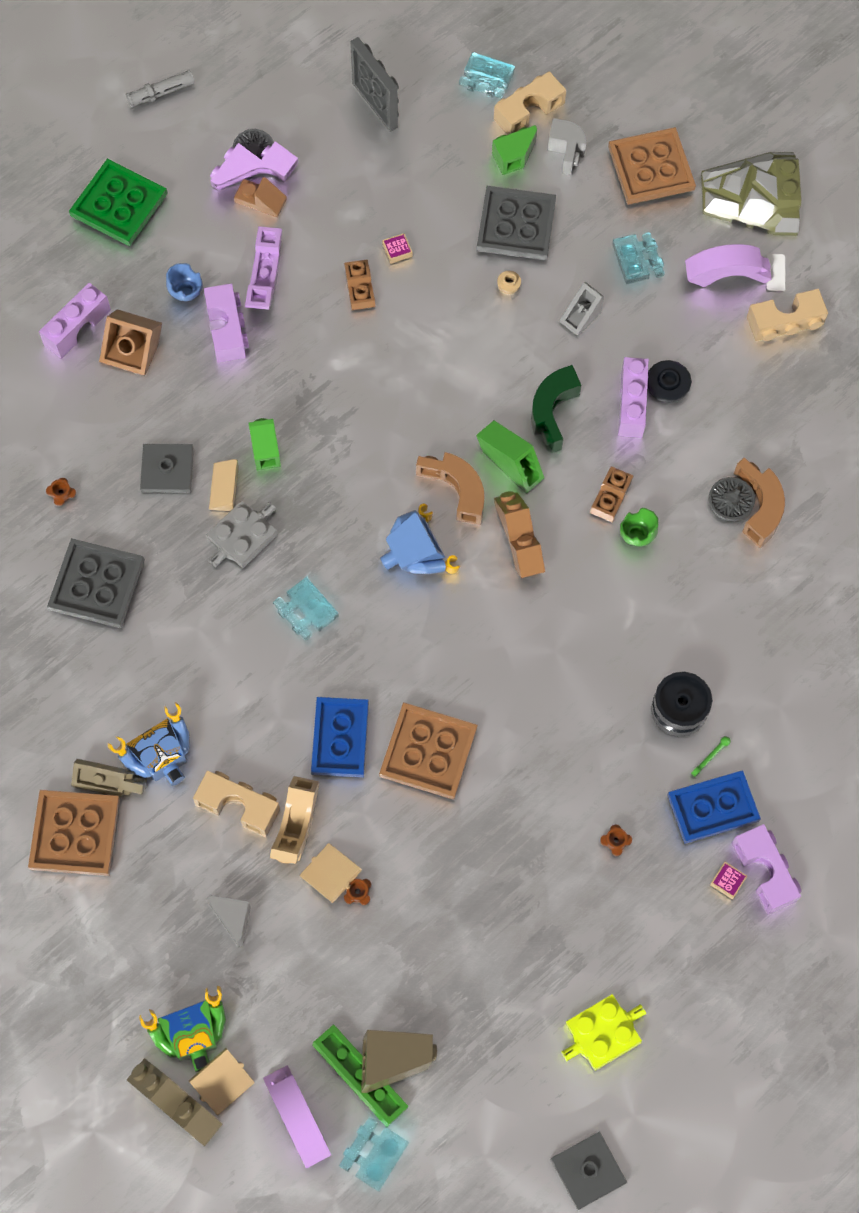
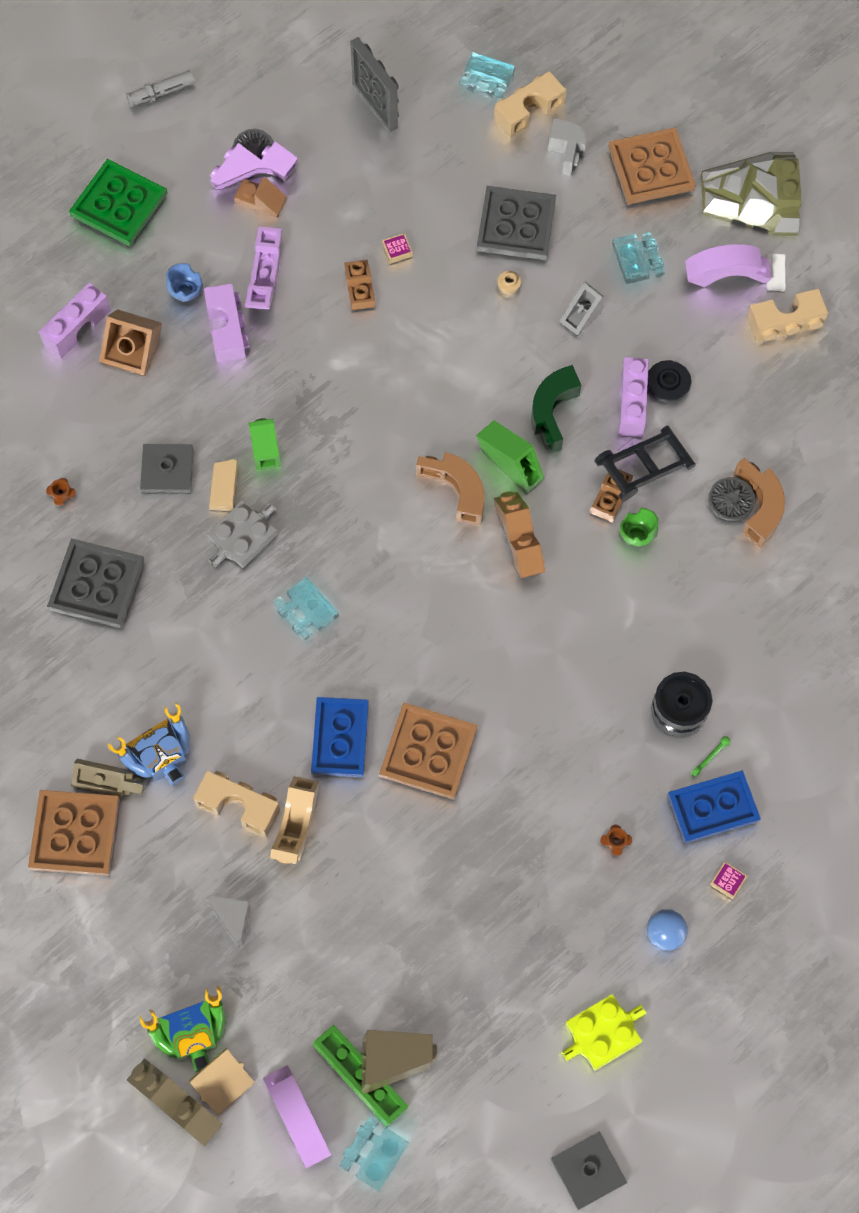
tan piece [299,843,362,903] -> none
dark orange plate [344,879,371,905] -> none
medium blue torso [380,503,460,574] -> none
bright green slope [492,125,537,175] -> none
lavender arch [732,824,801,915] -> none
none -> black piece [594,426,696,501]
none -> medium blue hair [647,909,688,951]

